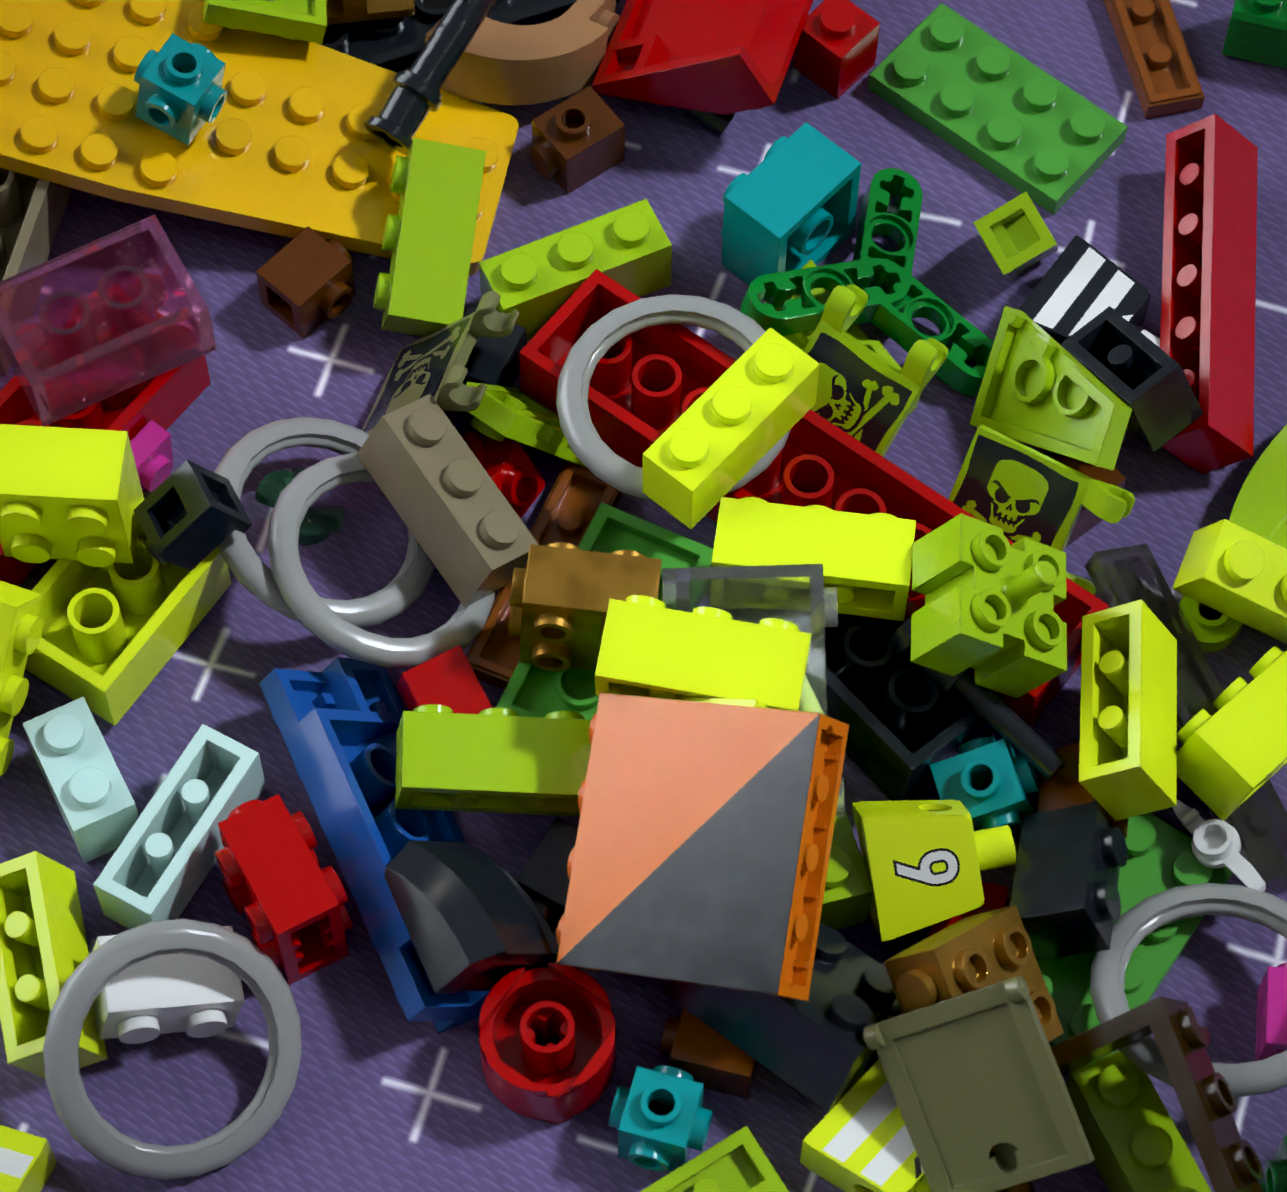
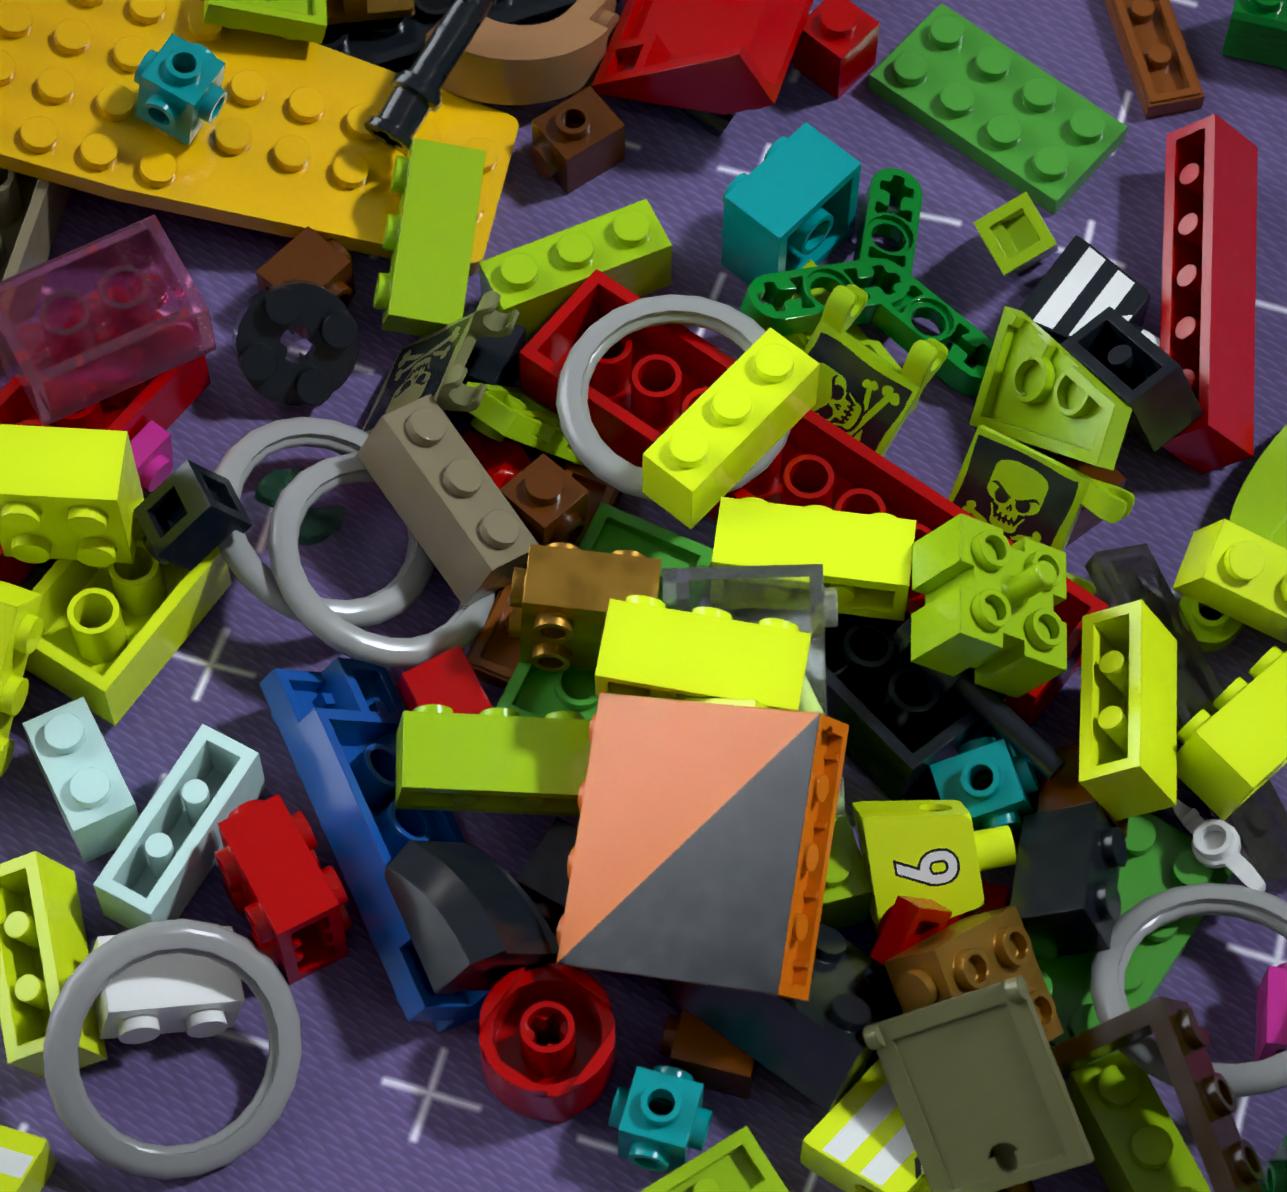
none -> black plate [232,279,359,406]
none -> reddish brown brick [499,453,589,546]
none -> red plate [870,895,953,966]

